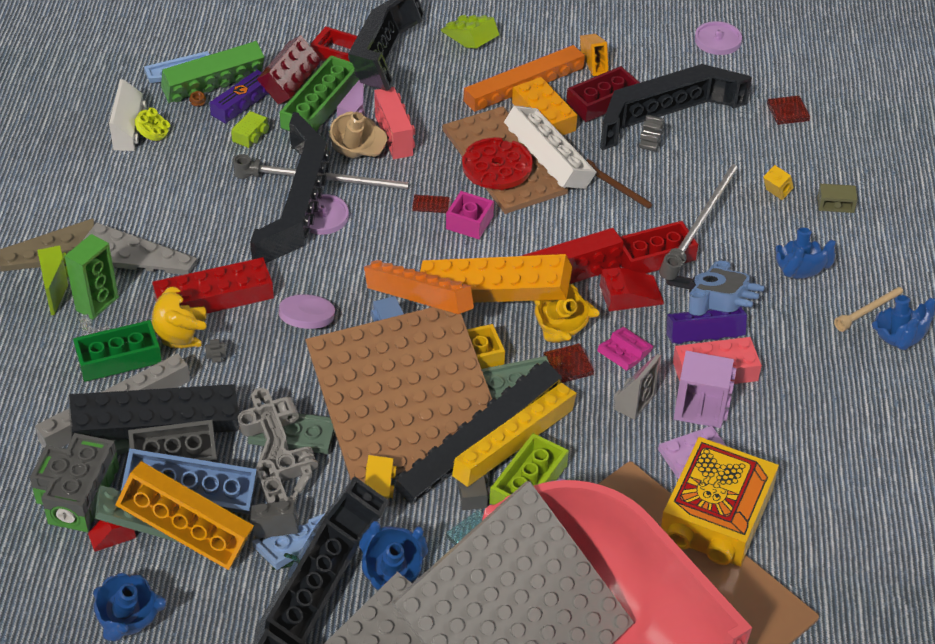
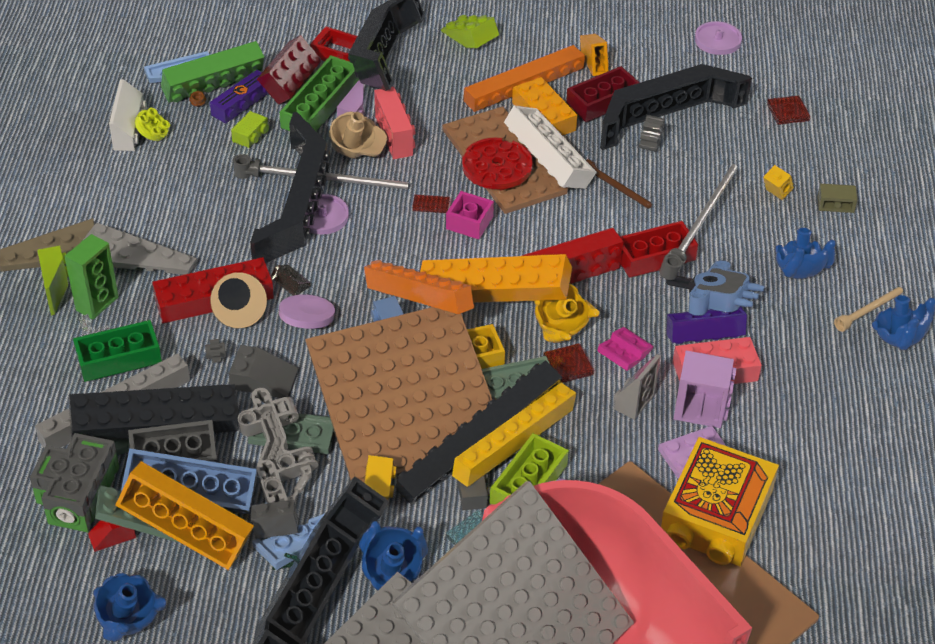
yellow piece [152,287,207,348] -> none
red slope [600,267,664,312] -> none
none -> tan piece [210,273,267,329]
none -> dark grey slope [228,345,299,398]
none -> clear smoke slope [271,265,312,296]

